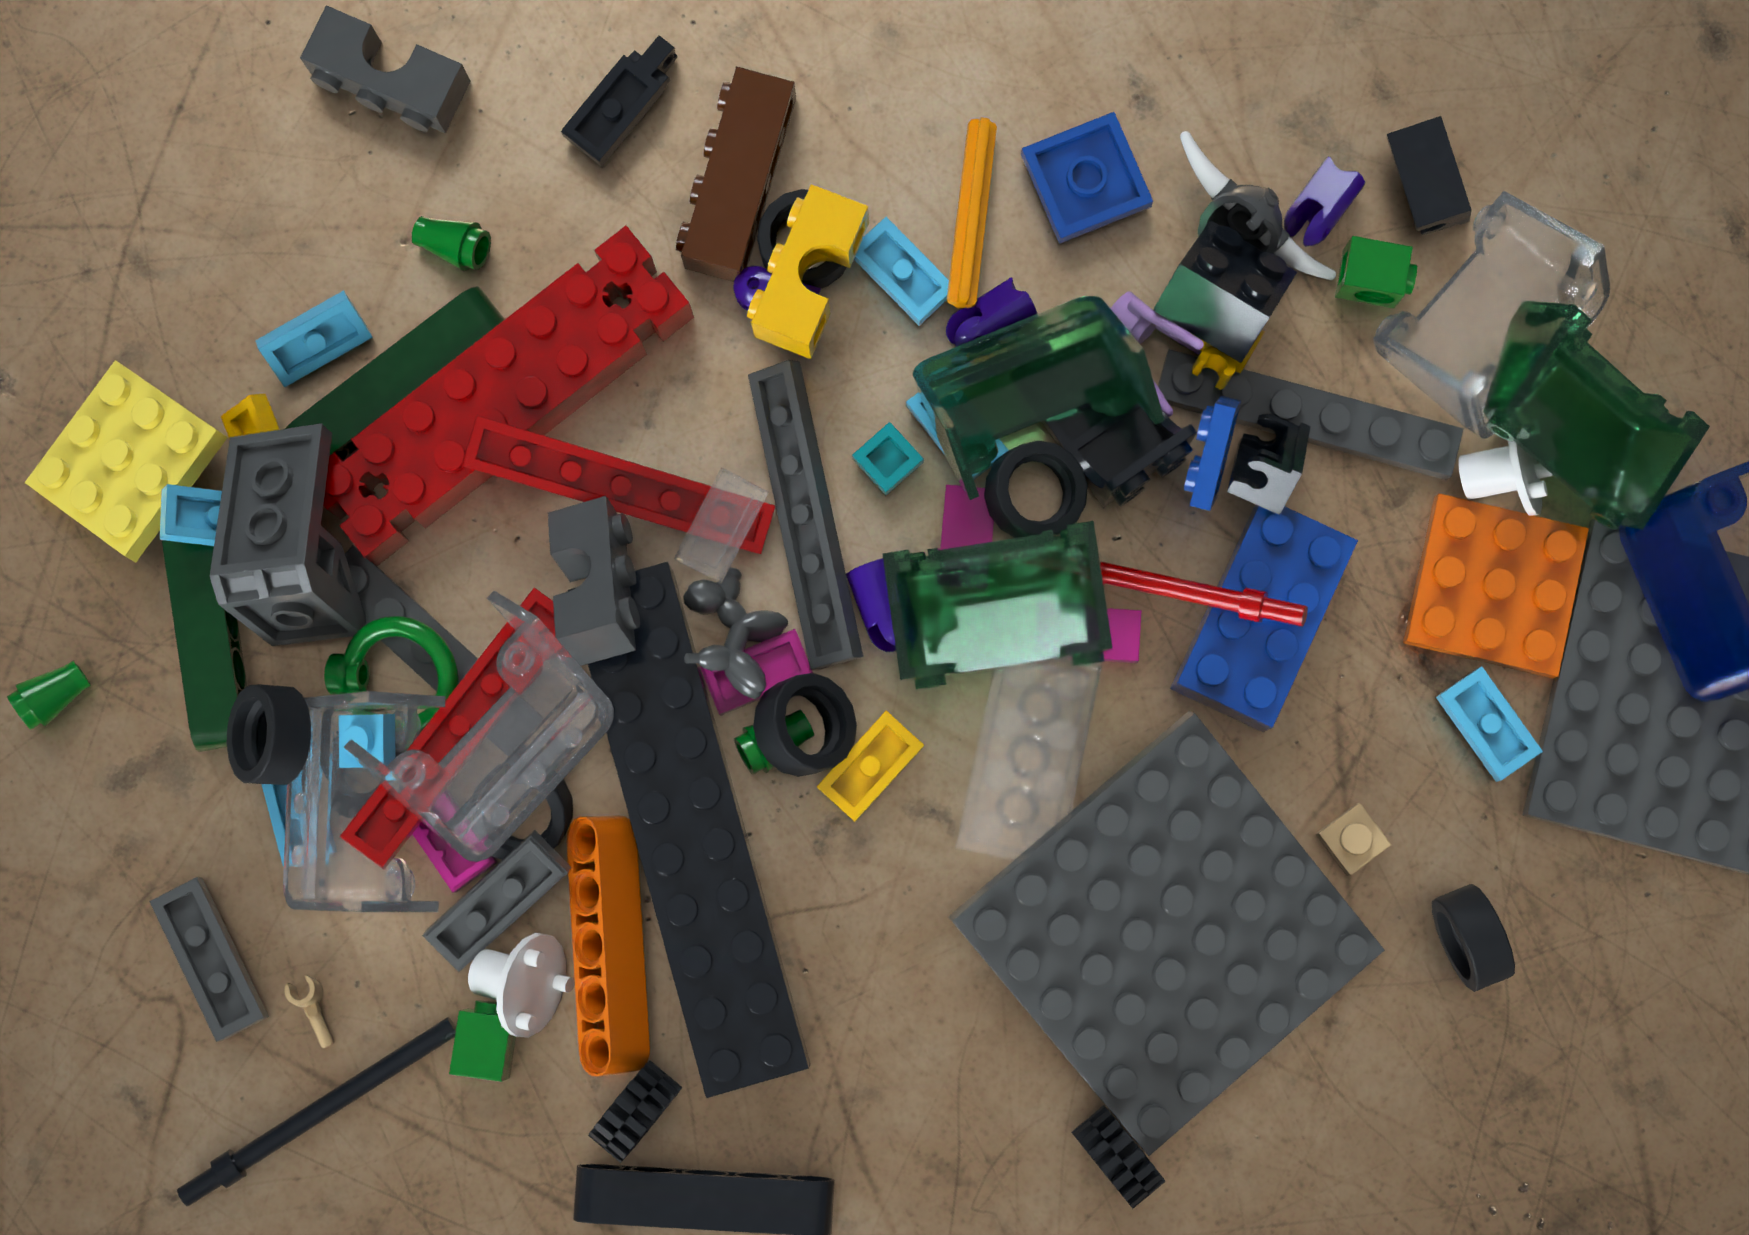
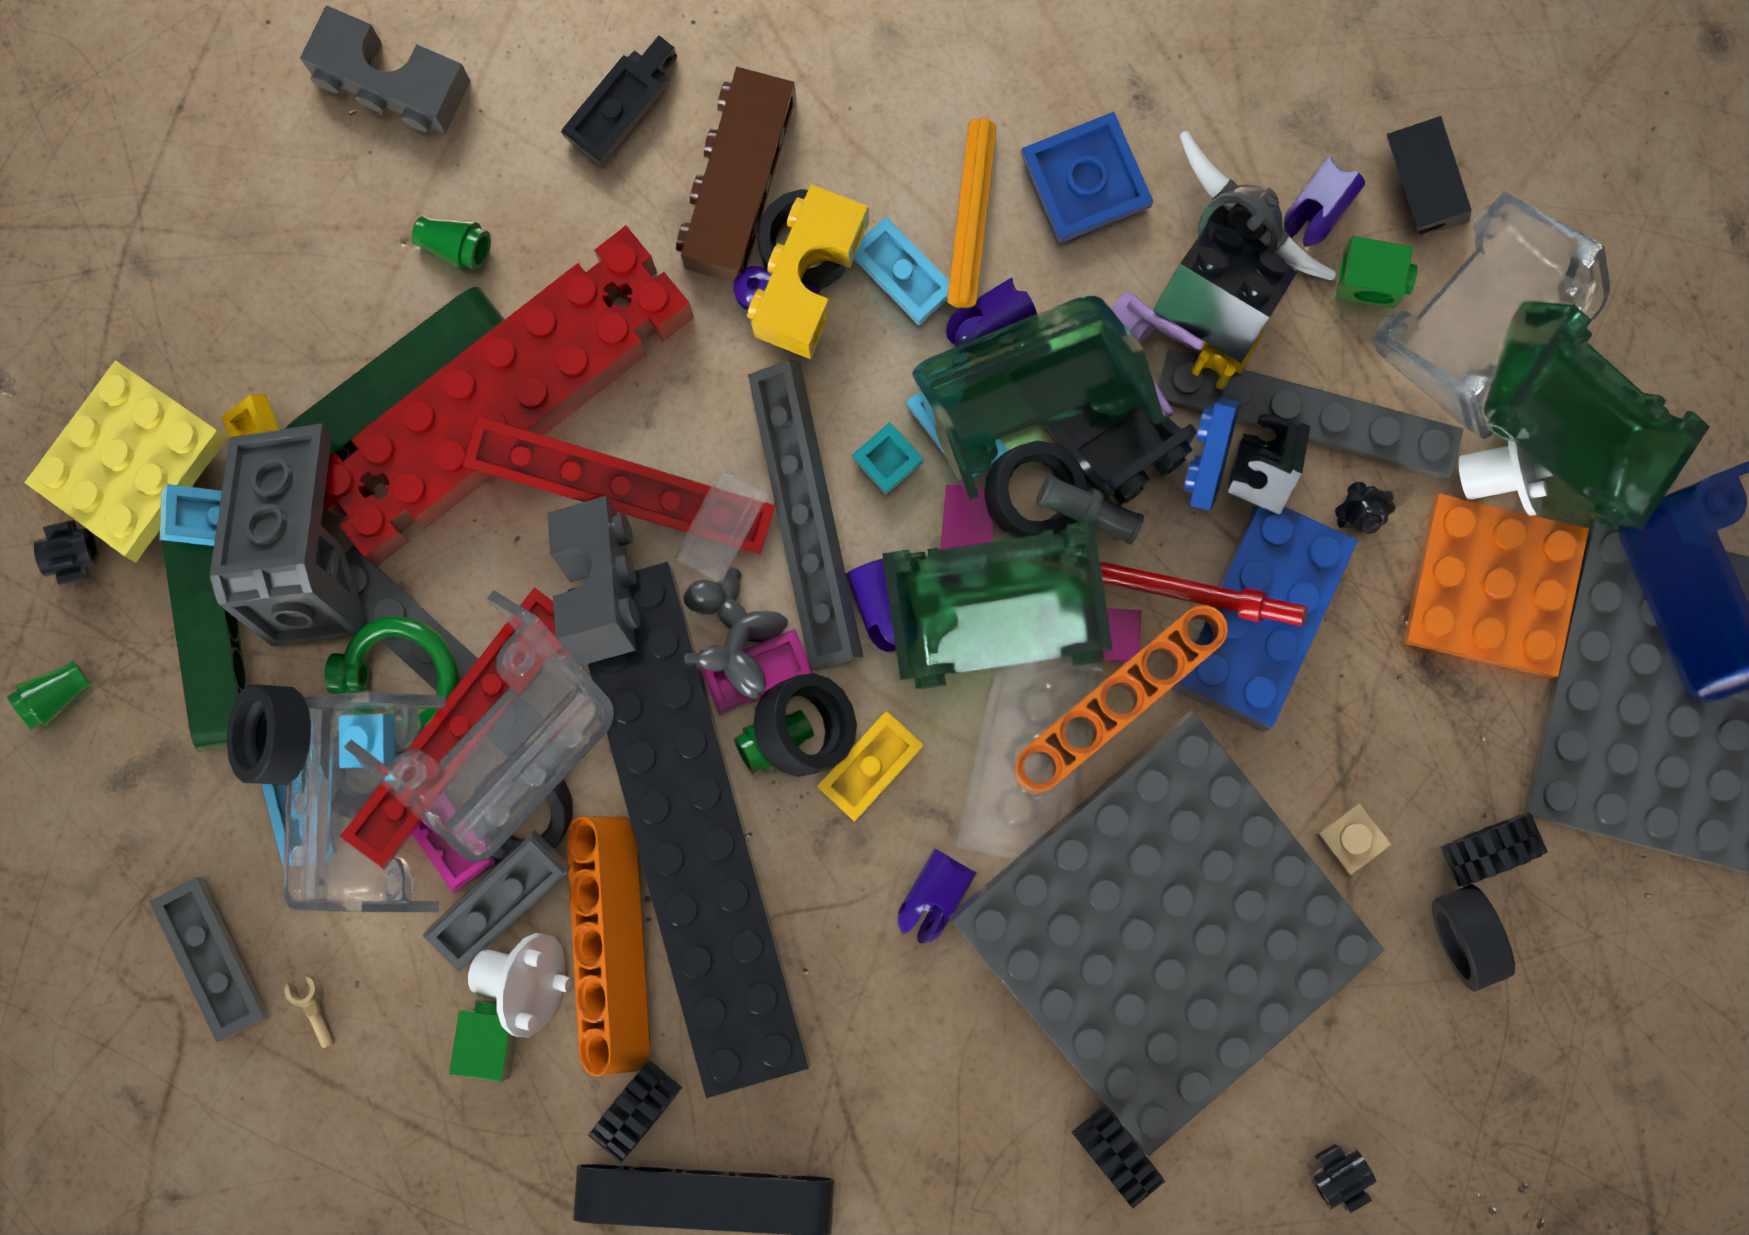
black bar [177,1017,456,1207] -> none
medium azure plate [255,290,373,387] -> none
medium azure plate [1436,666,1543,782] -> none
none -> black gear [34,520,99,585]
none -> dark purple piece [897,848,977,944]
none -> orange beam [1013,605,1228,794]
none -> dark grey pin [1036,474,1144,545]
none -> black gear [1309,1144,1377,1214]
none -> black plant [1335,482,1396,534]
none -> black tyre [1441,812,1548,887]

